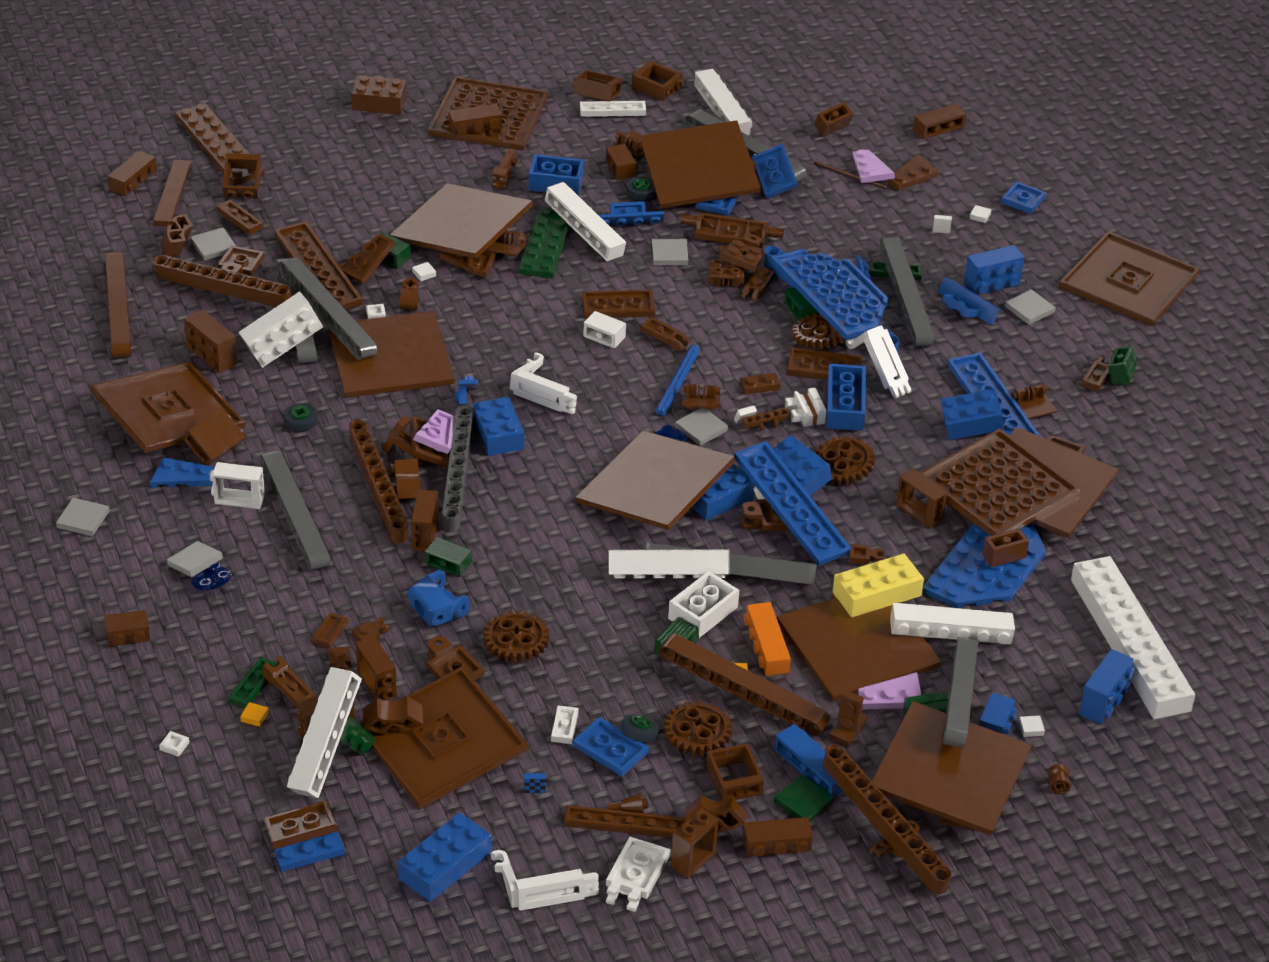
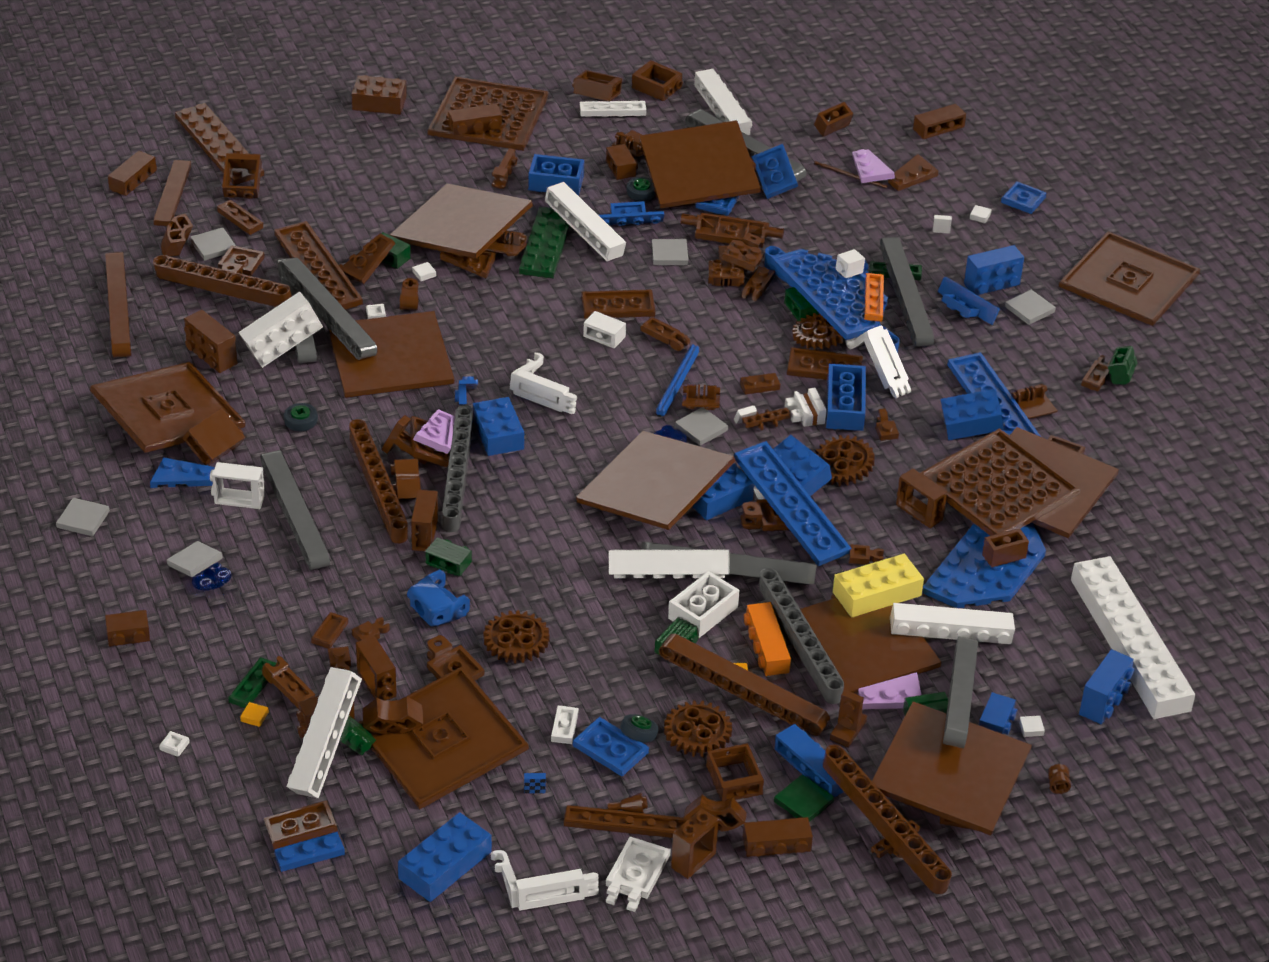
none -> dark grey beam [759,568,844,704]
none -> white brick [836,249,865,278]
none -> orange tile [864,273,884,322]
none -> reddish brown plate [875,408,899,441]

